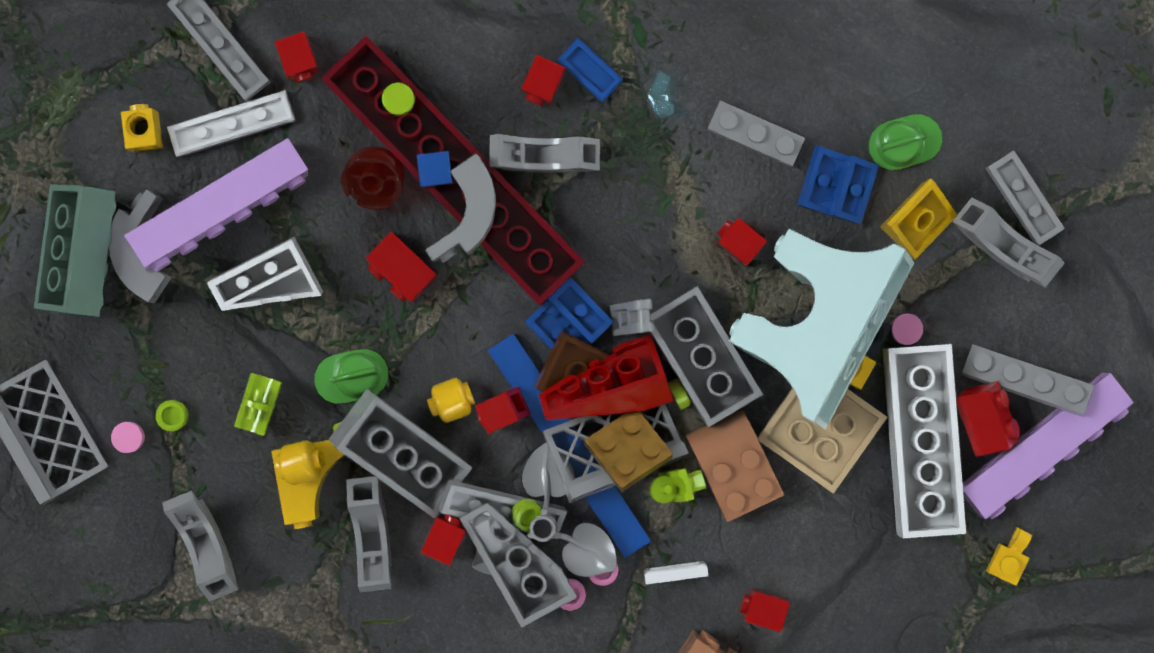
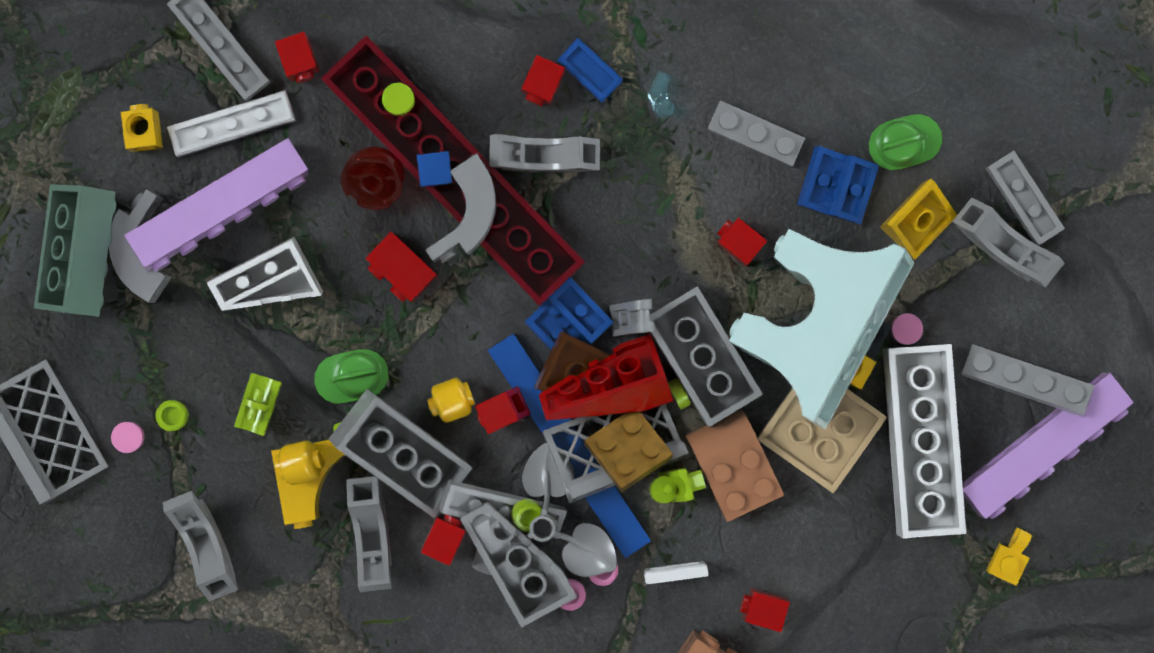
red brick [956,381,1020,457] -> none

